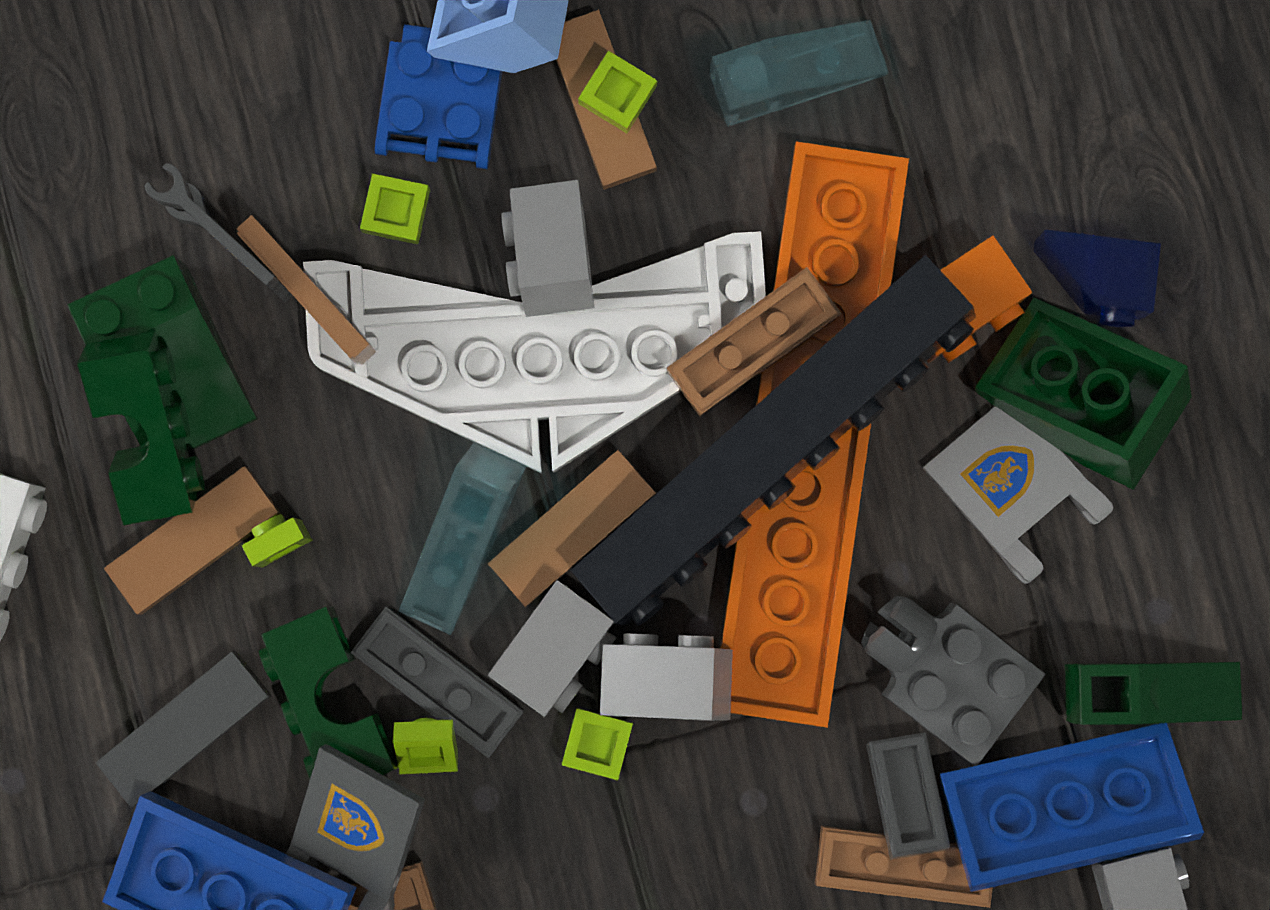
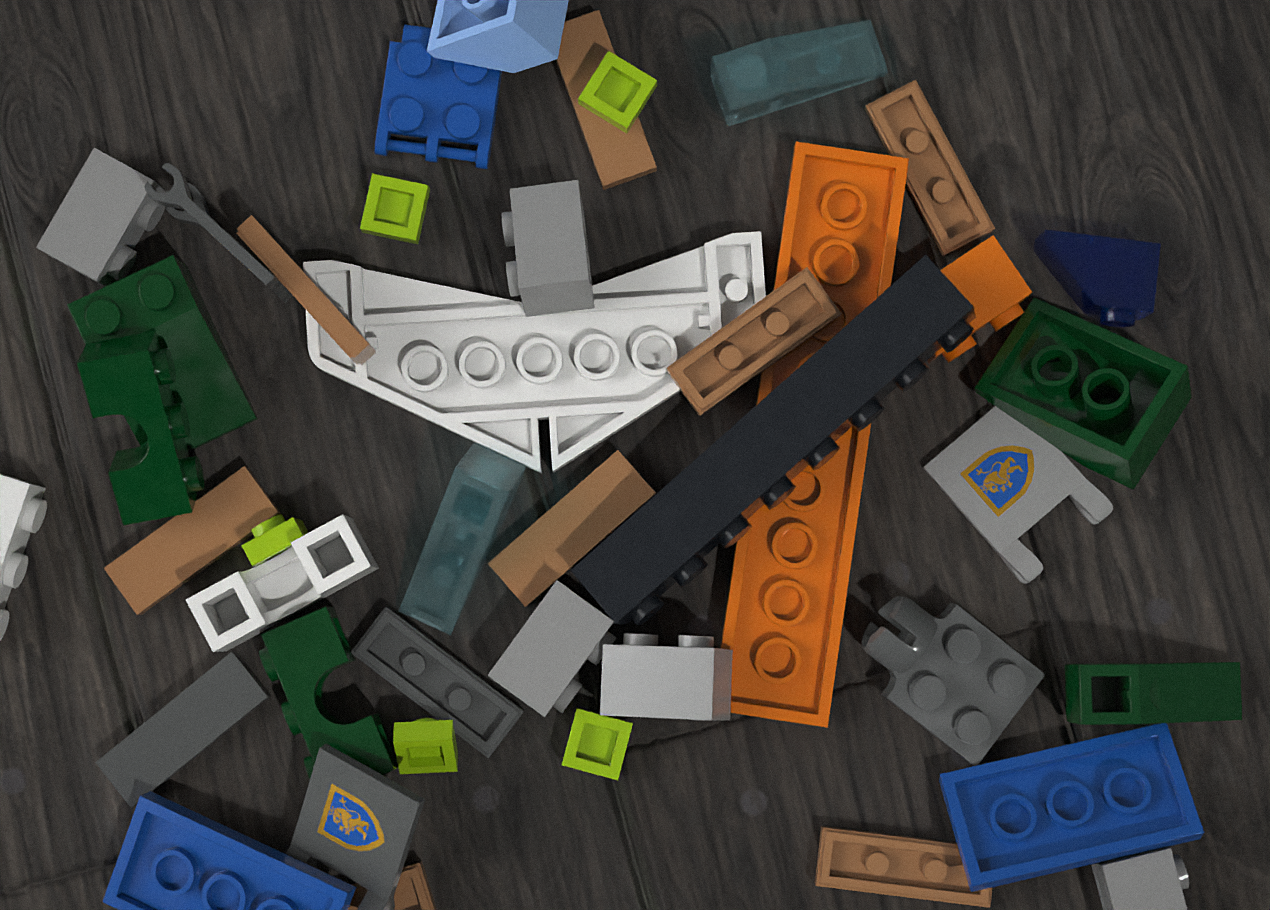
dark grey tile [866,732,950,860] -> none
none -> light grey brick [36,148,166,287]
none -> white arch [186,514,379,652]
none -> medium nougat tile [865,80,995,257]

